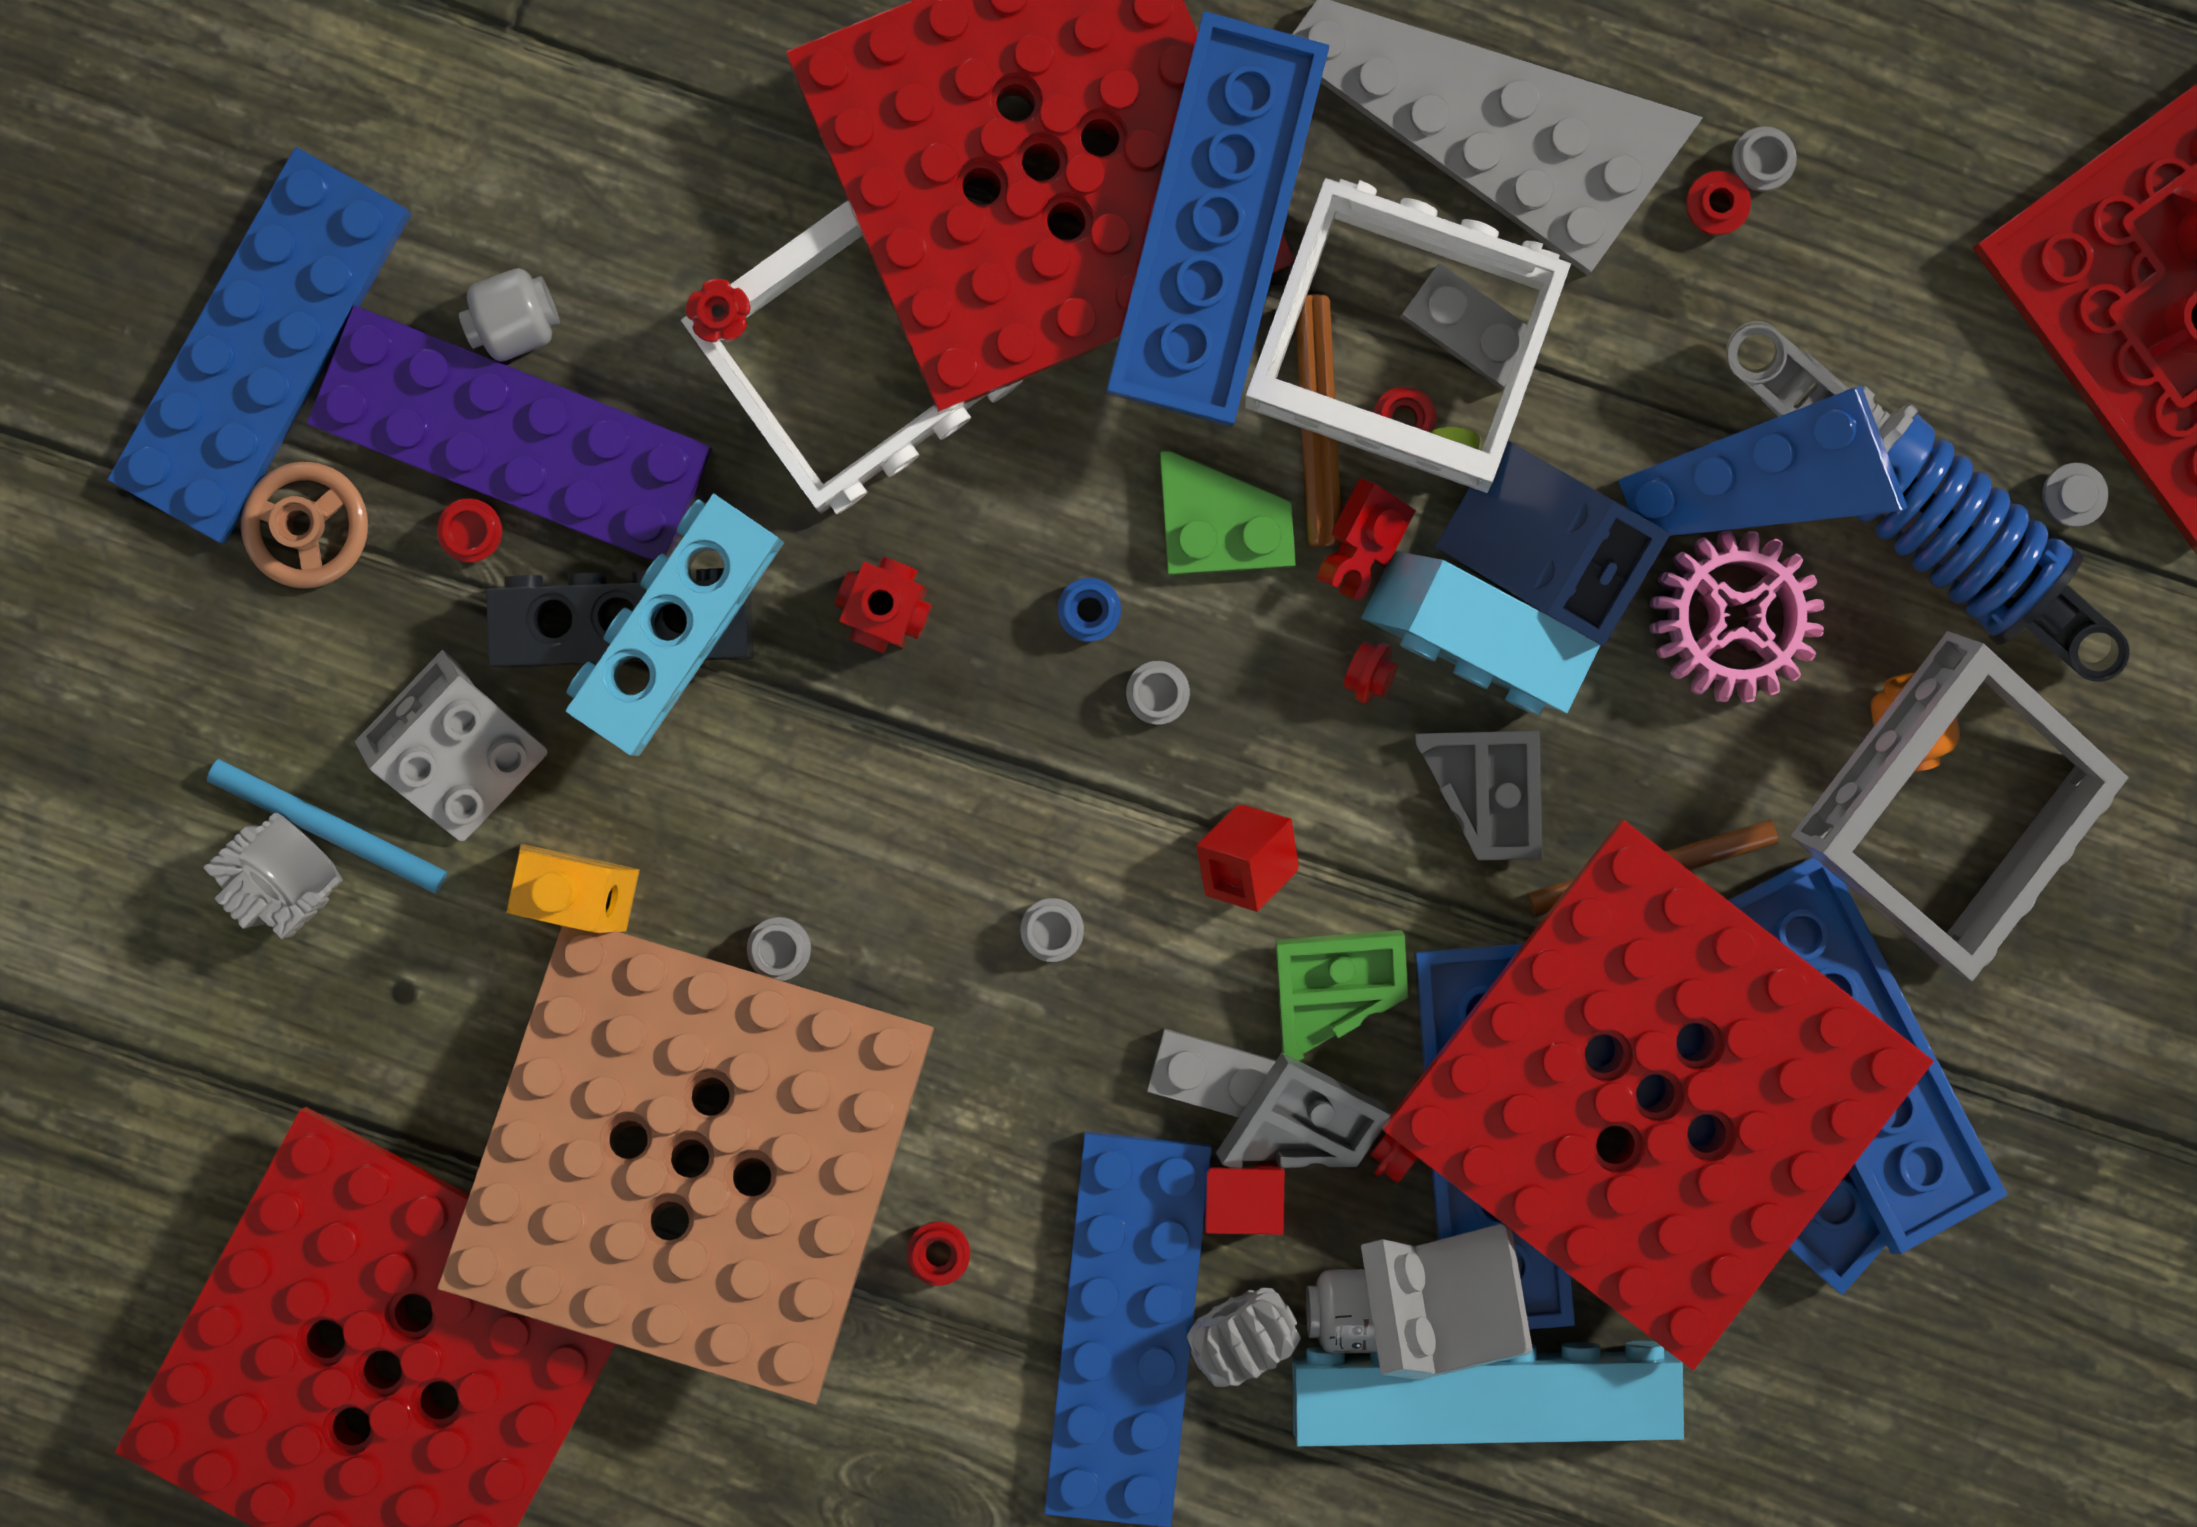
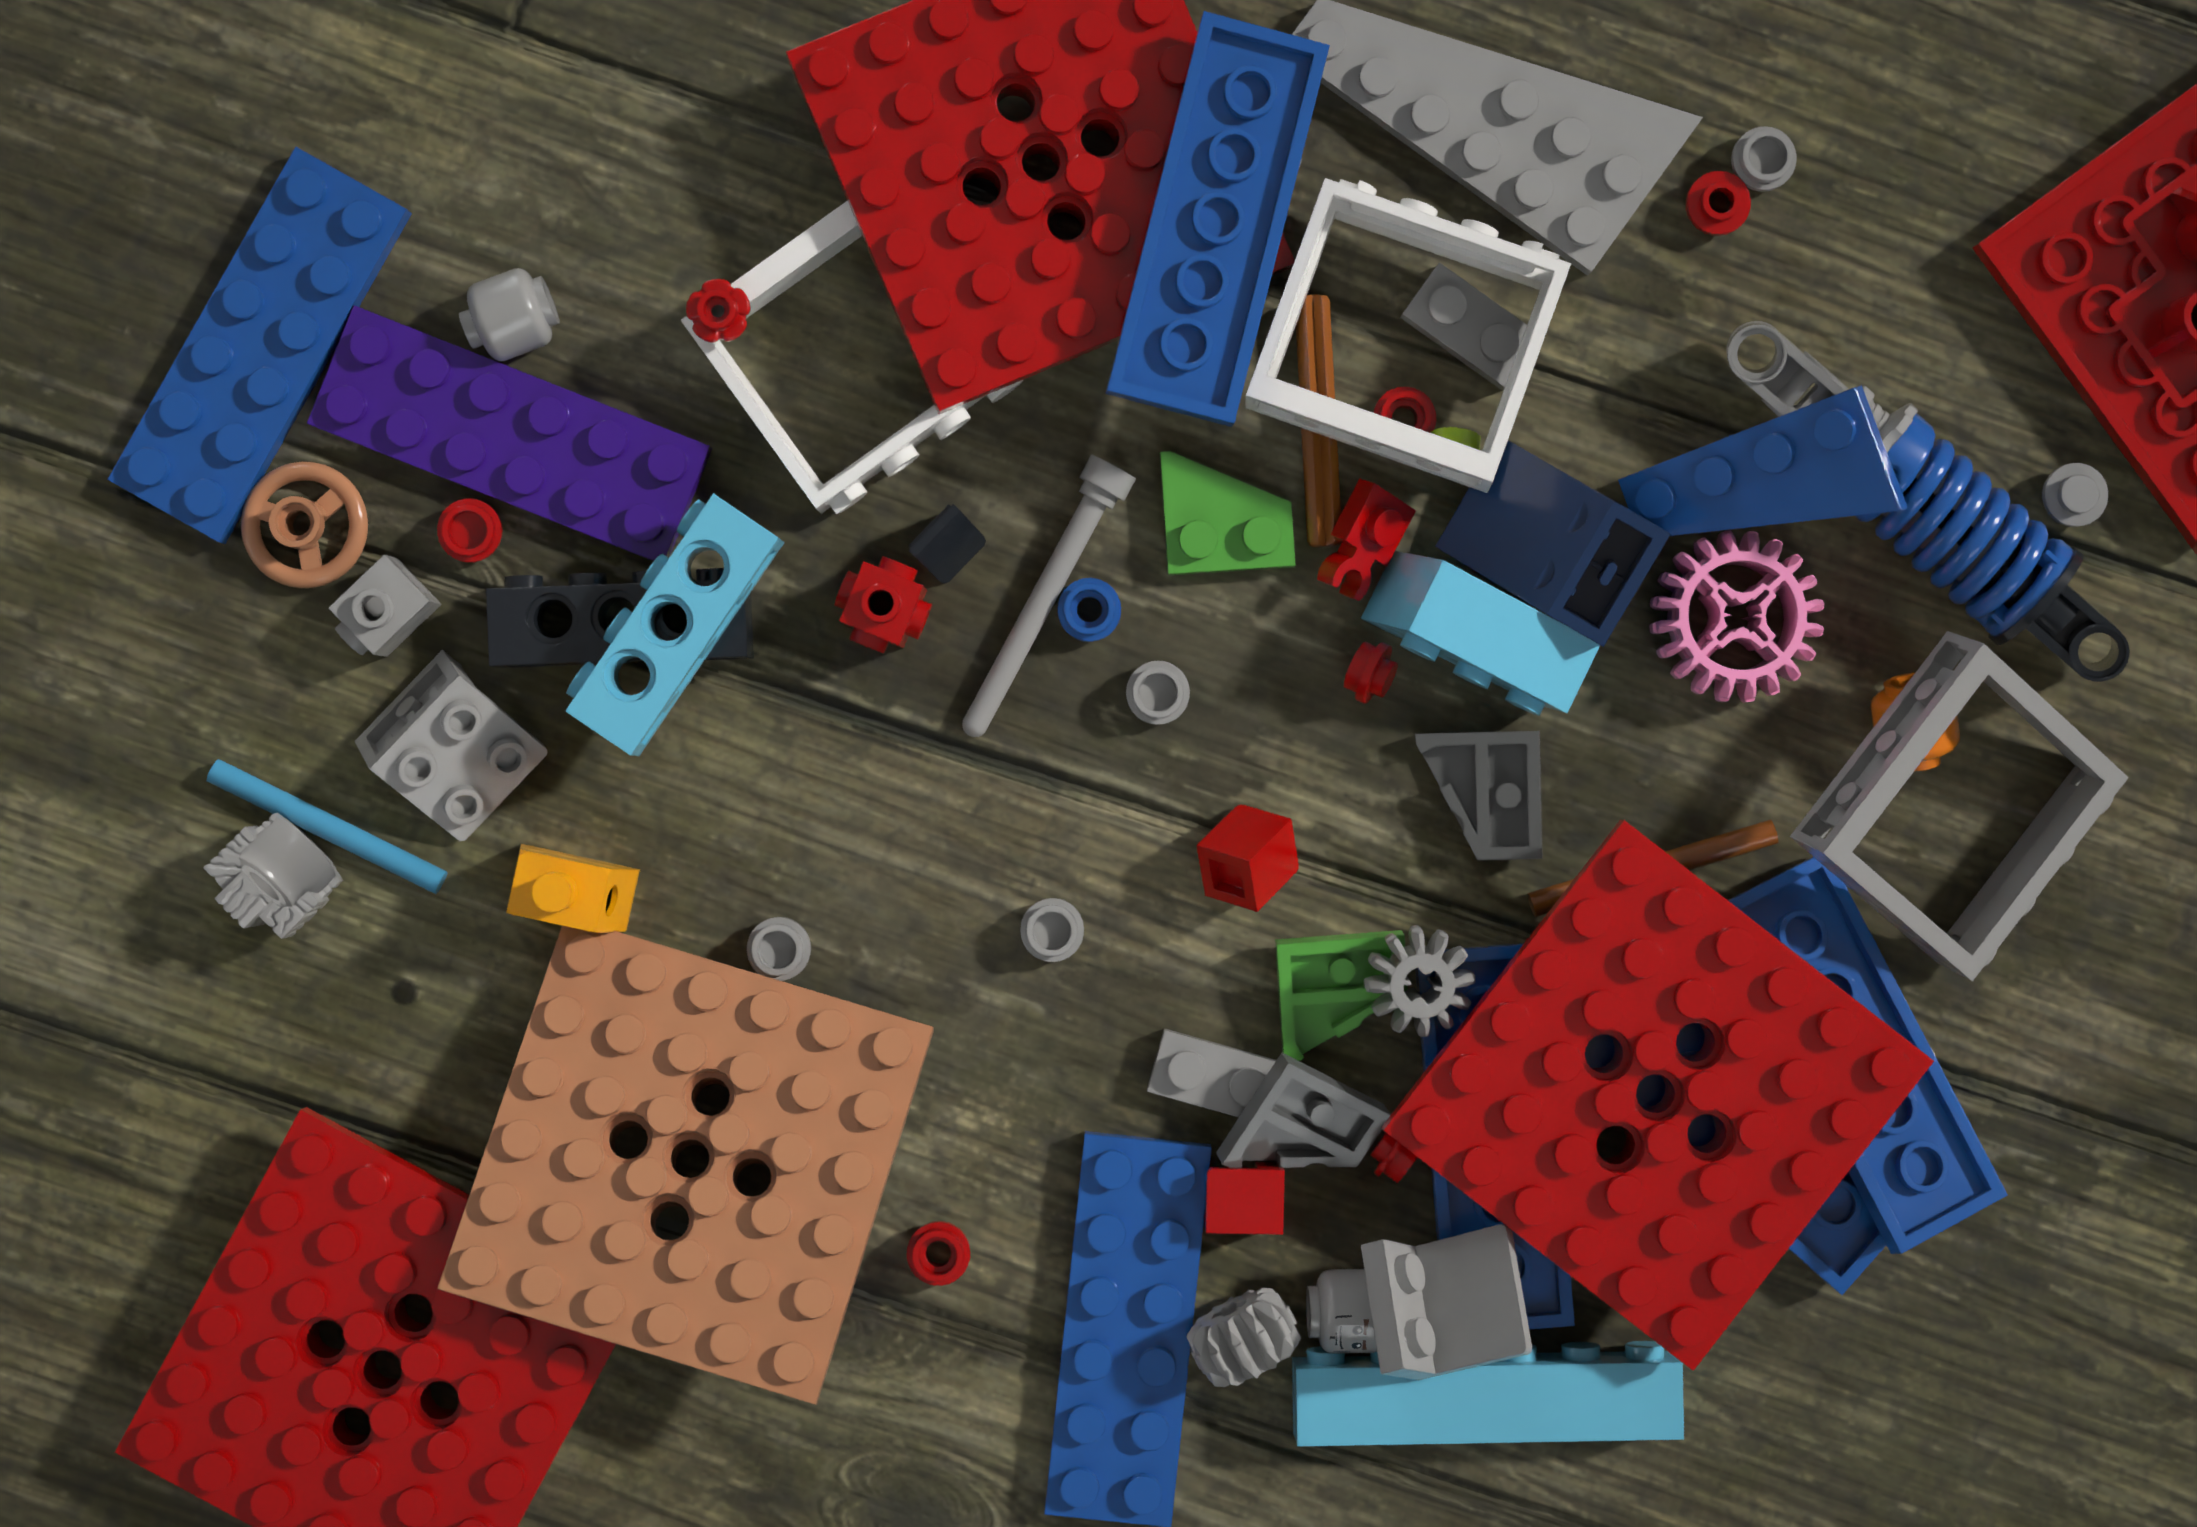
none -> light grey brick [329,554,442,657]
none -> black slope [909,504,986,584]
none -> light grey piece [962,455,1136,737]
none -> light grey gear [1364,925,1475,1037]

